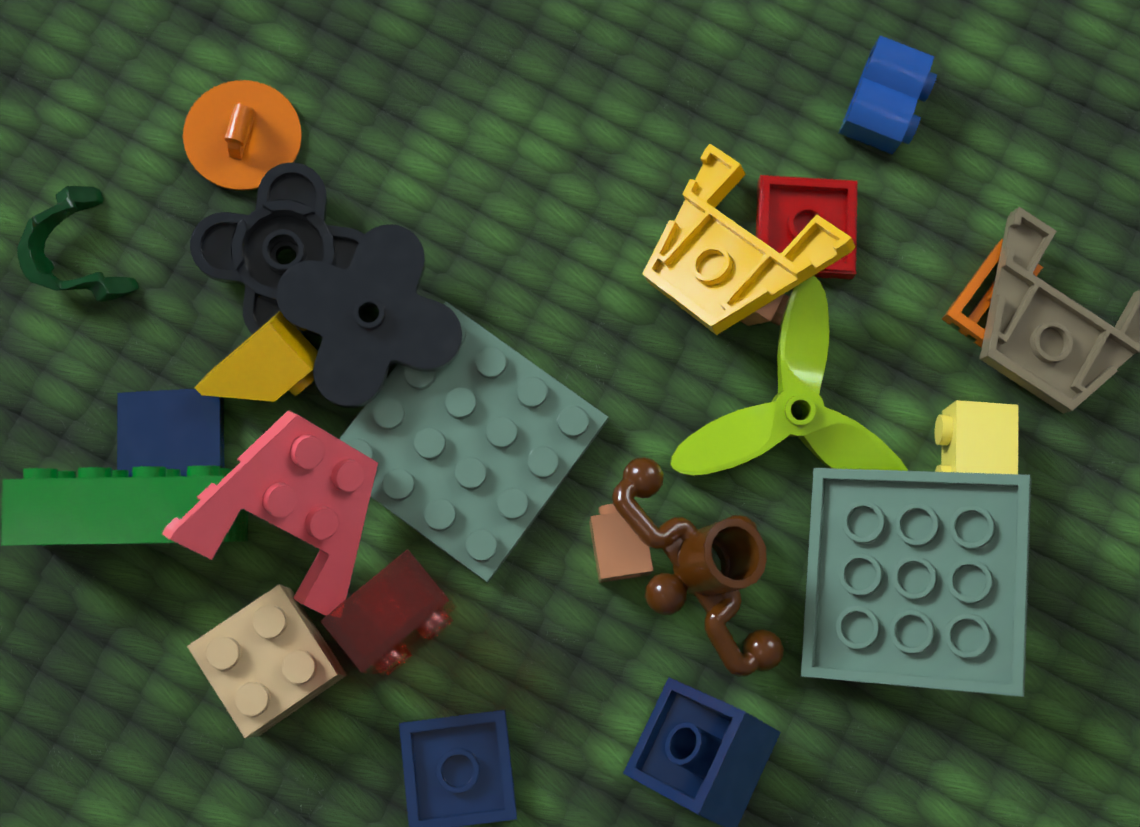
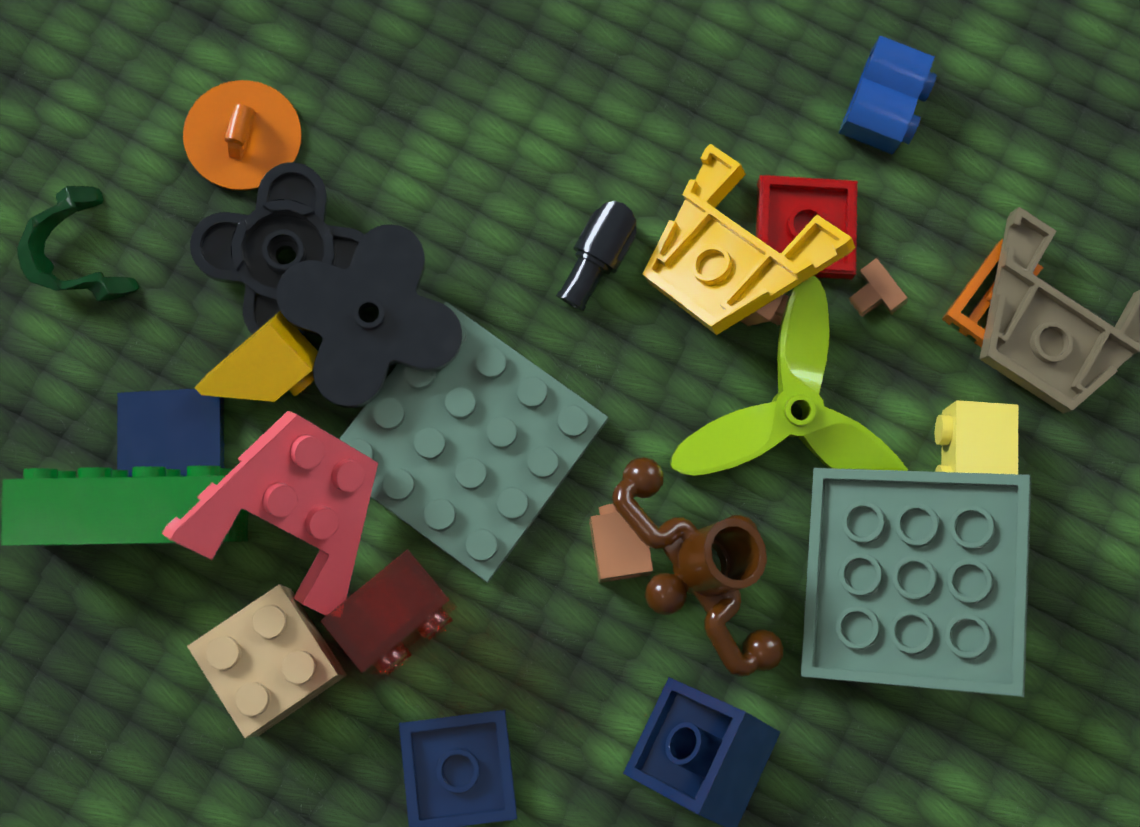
none -> black arm [557,201,636,311]
none -> nougat tile [849,258,908,317]

